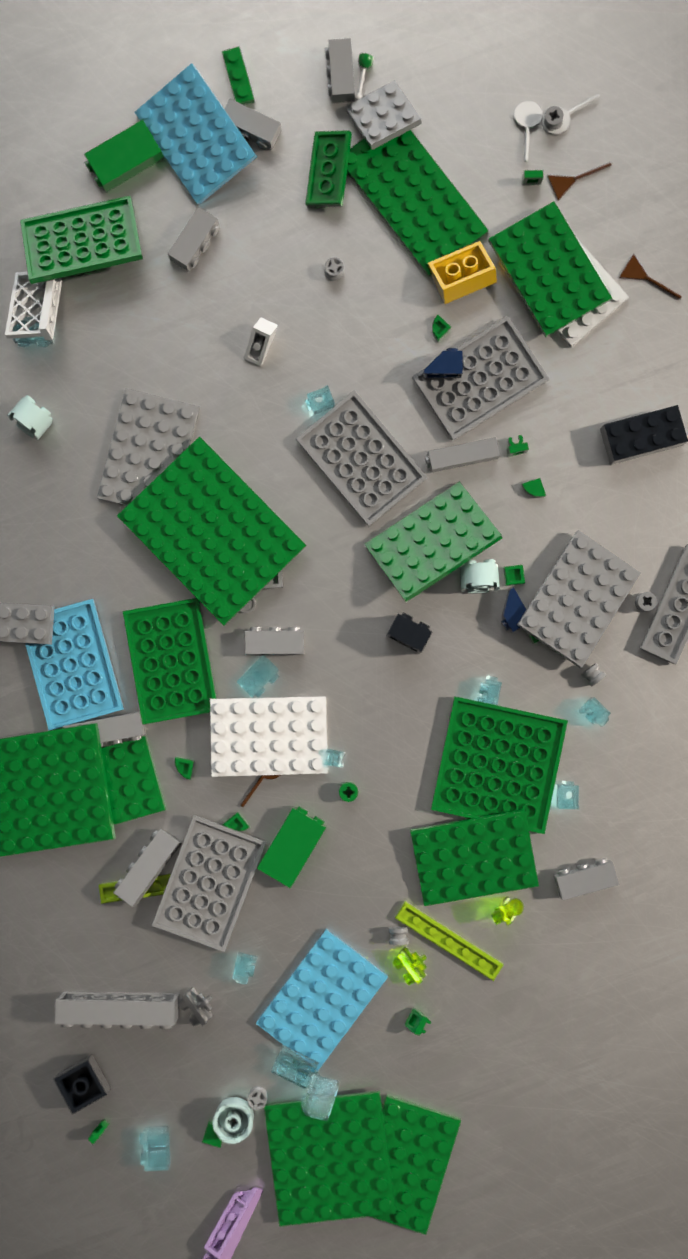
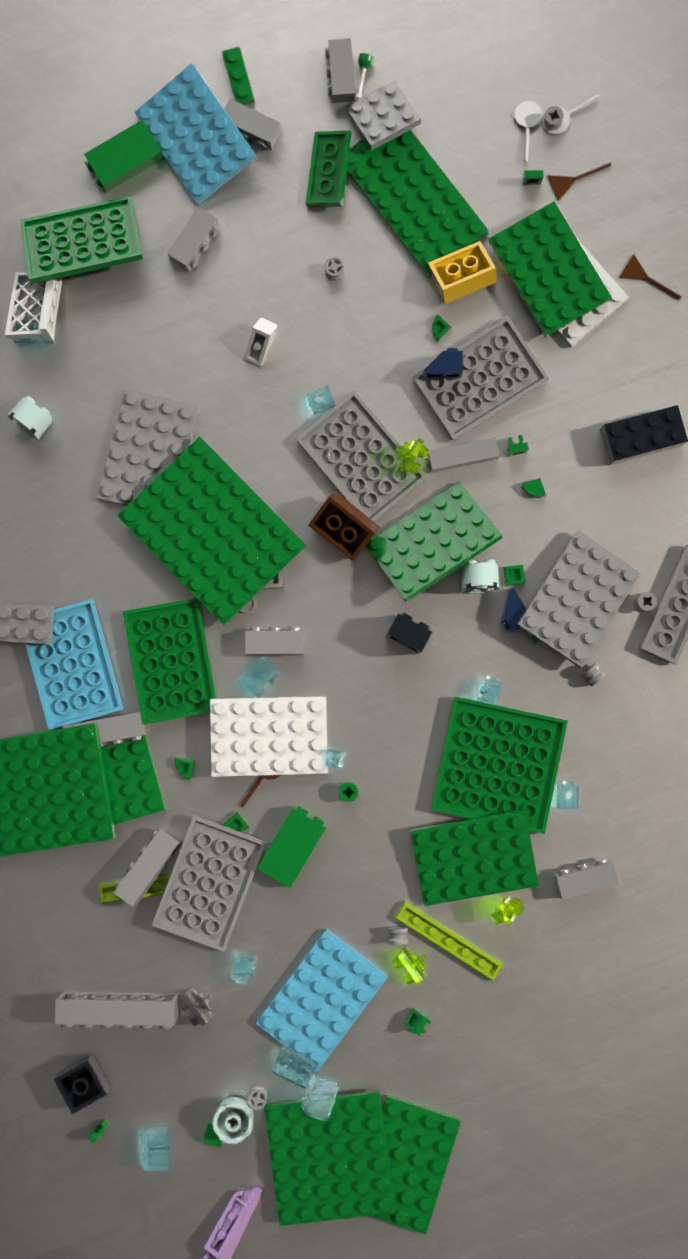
clear light blue brick [578,697,611,727] -> none
none -> reddish brown brick [308,491,380,561]
none -> clear neon green hips [395,438,429,474]

